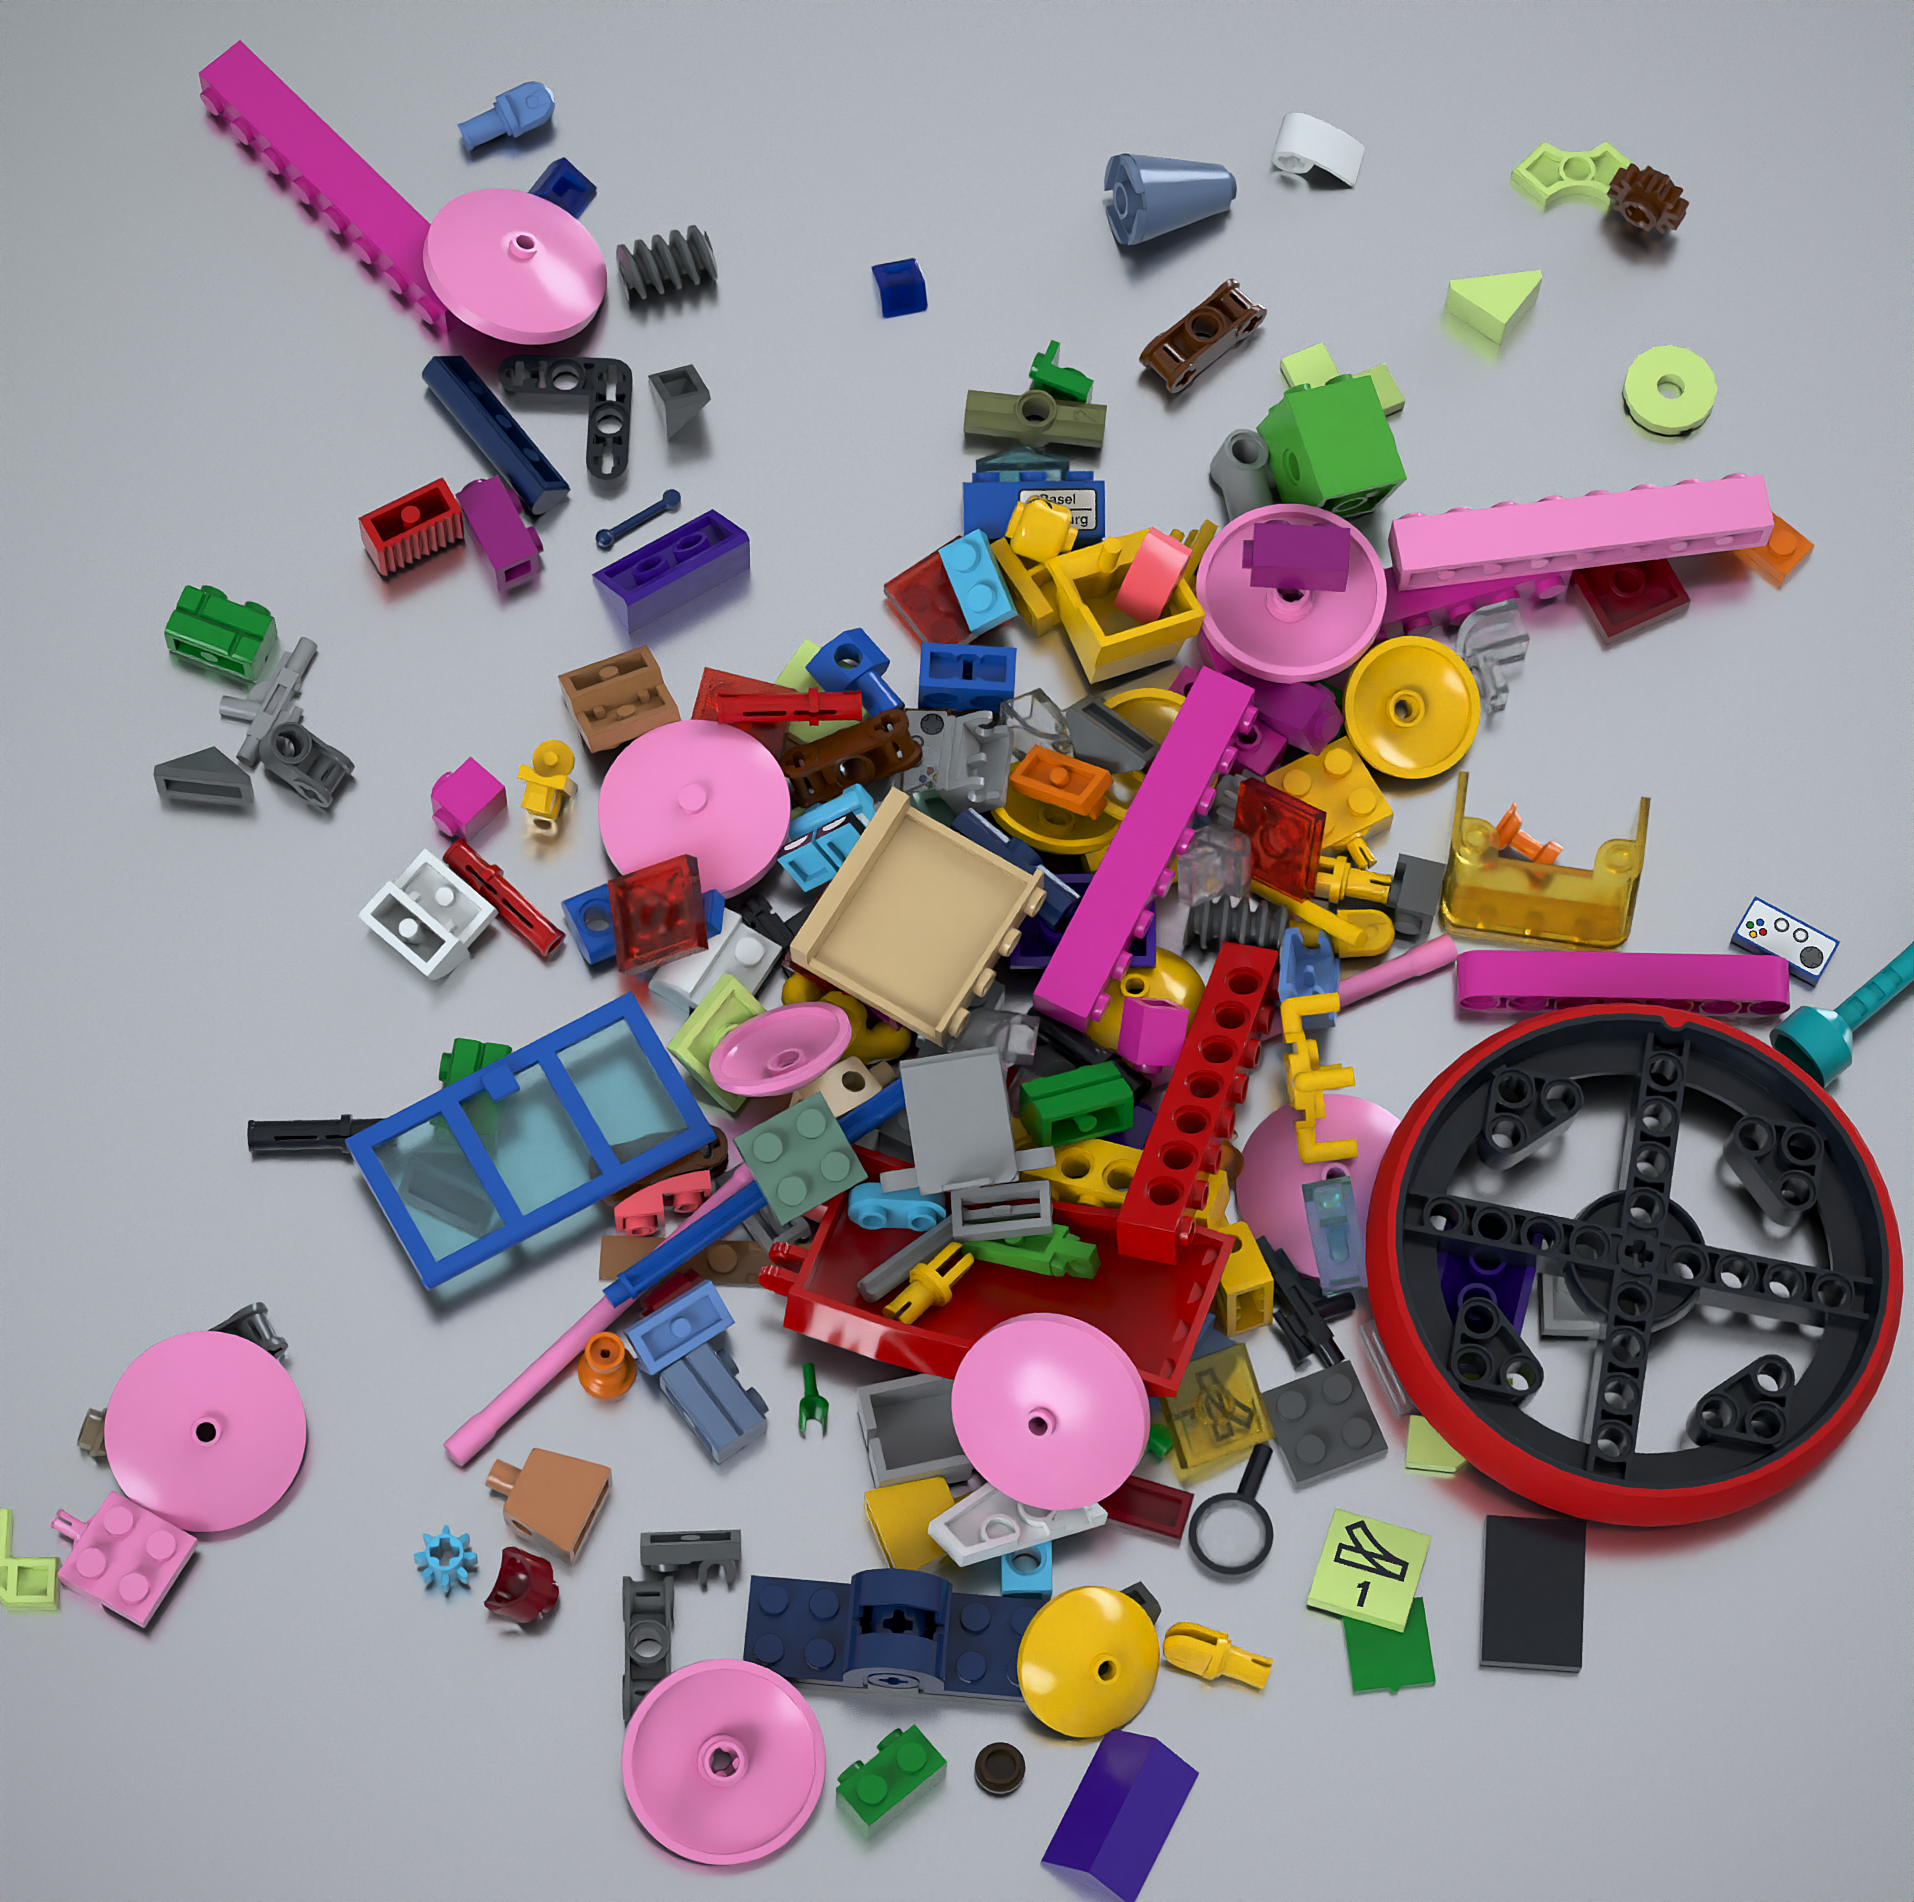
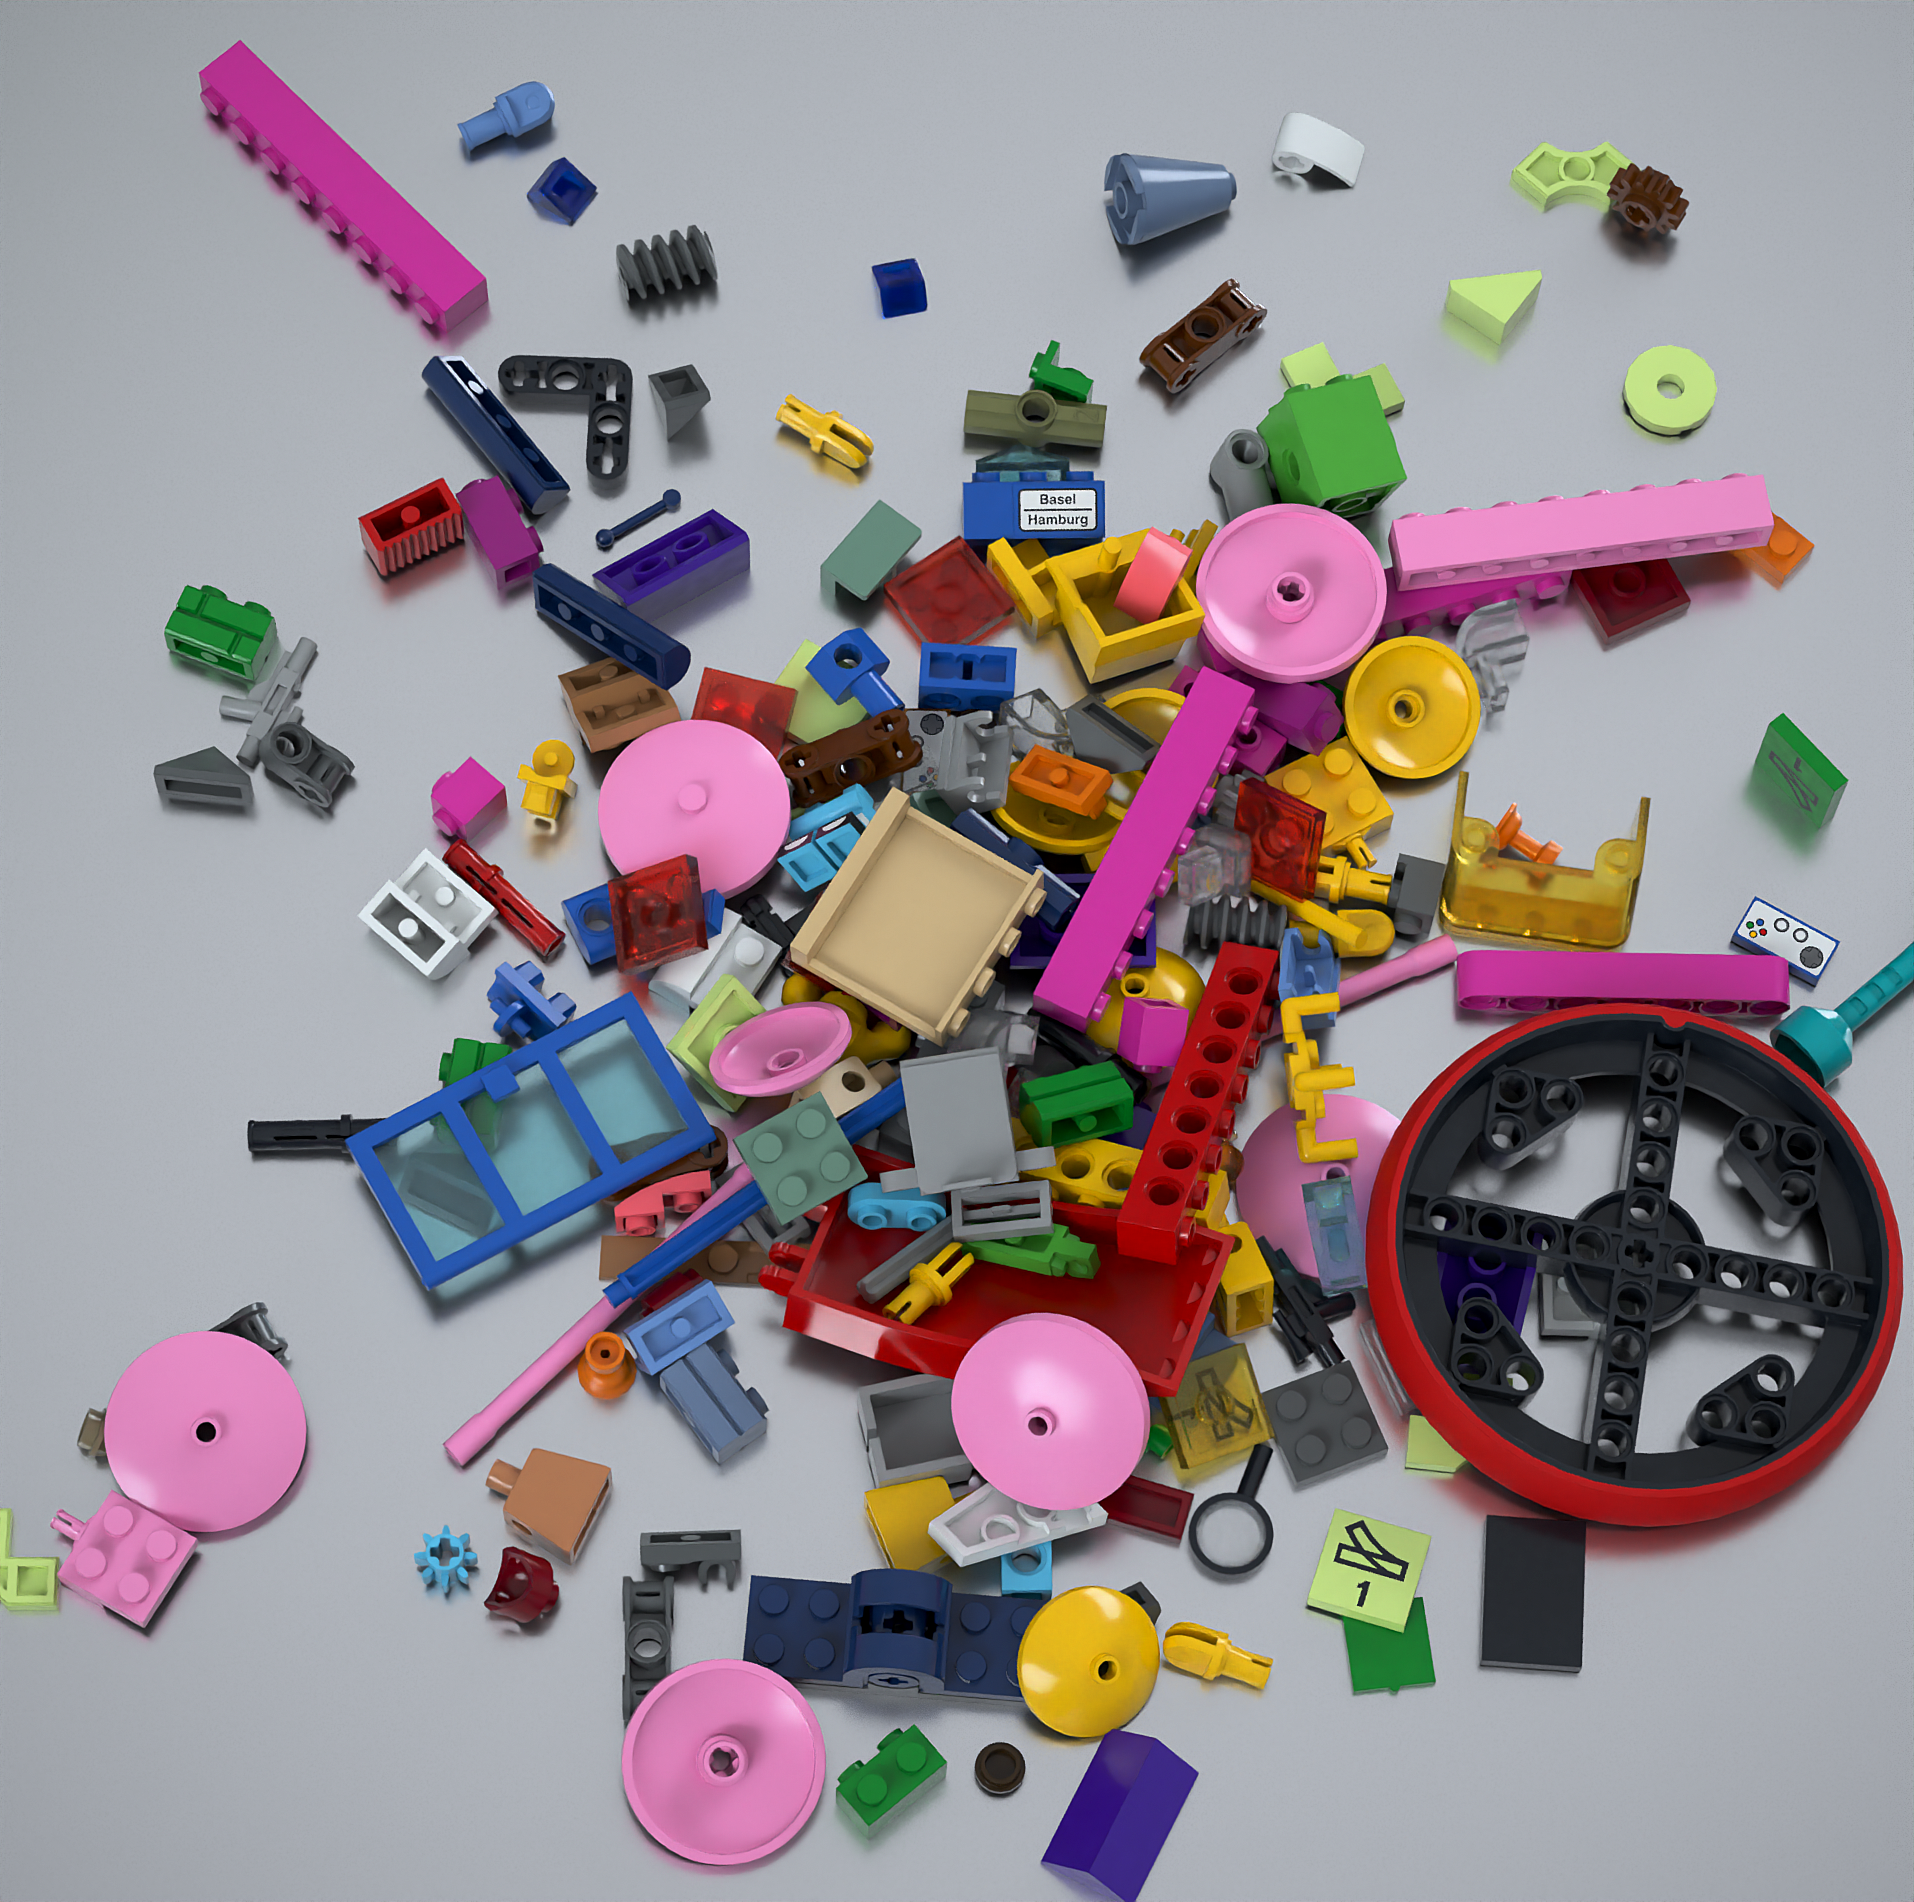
bright pink dish [423,189,607,345] -> none
red pin [717,688,862,726] -> none
green hand [798,1363,829,1432] -> none
medium azure plate [938,529,1018,636] -> none
yellow head [1005,495,1078,564] -> none
magenta brick [1242,520,1350,592] -> none
none -> blue hips [486,961,577,1041]
none -> dark blue brick [532,563,691,691]
none -> yellow arm [775,394,874,468]
none -> sand green panel [820,499,922,600]
none -> green tile [1755,713,1849,828]

